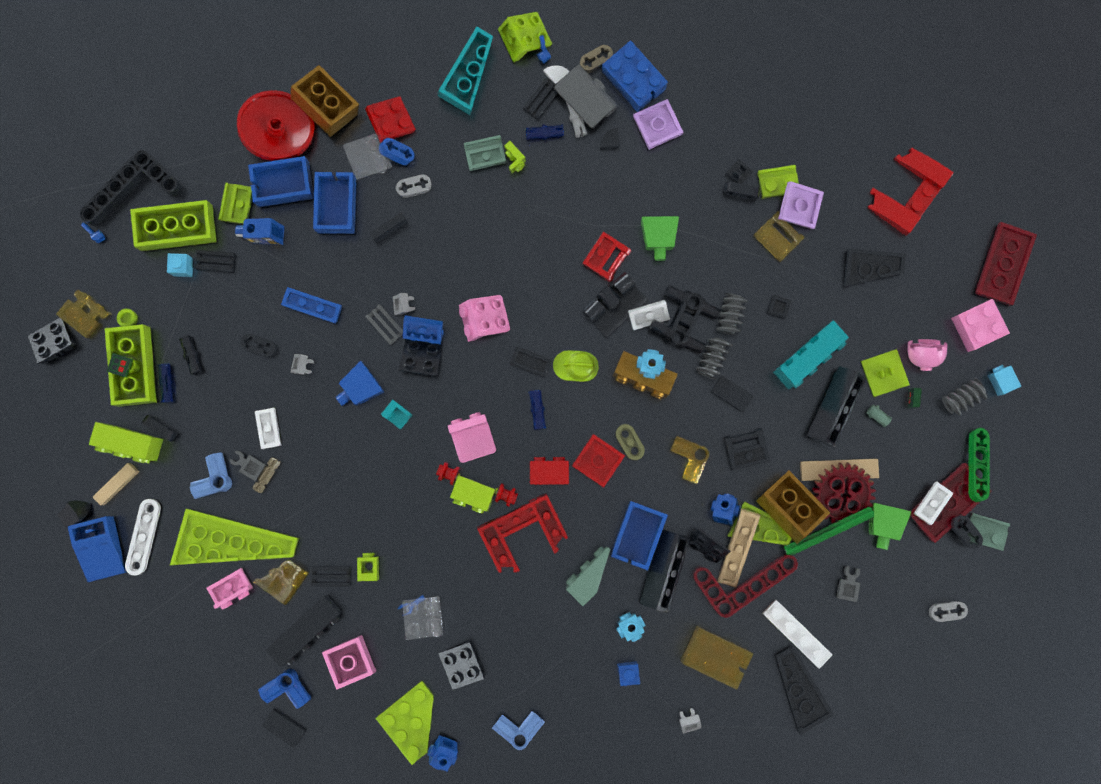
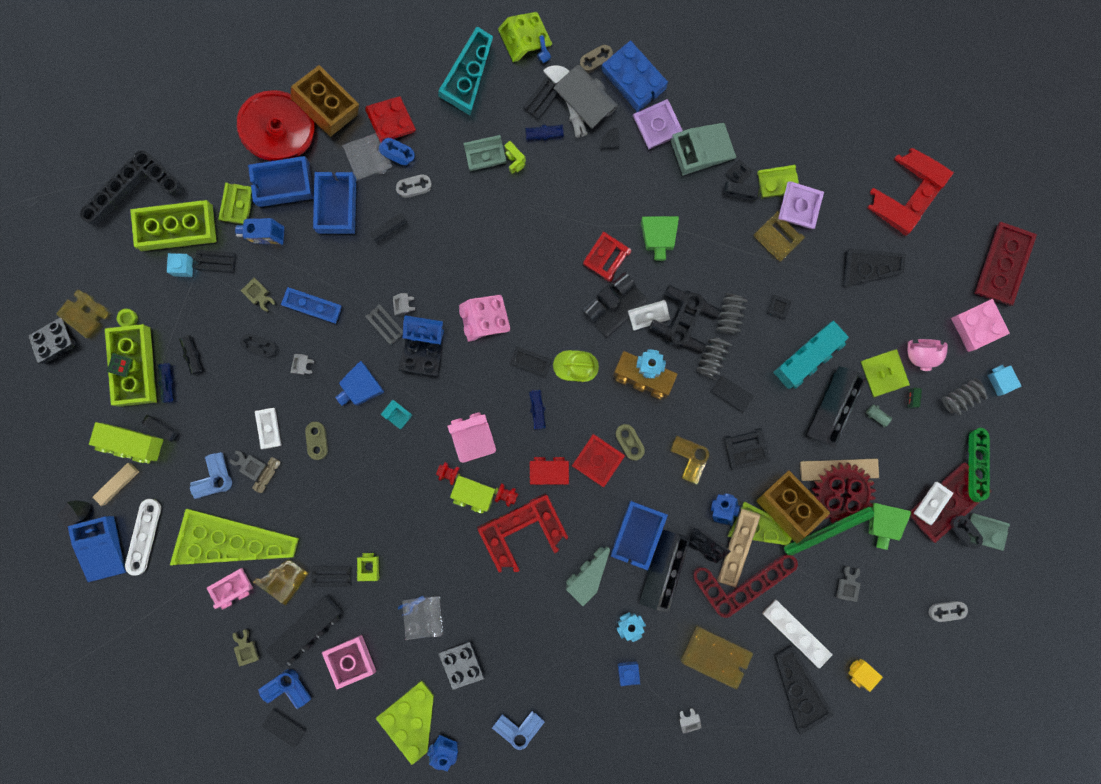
blue hand [81,223,106,243] -> none
none -> olive plate [233,629,260,667]
none -> olive plate [240,277,276,312]
none -> olive plate [305,422,328,460]
none -> sand green slope [671,123,736,175]
none -> yellow brick [848,659,883,692]

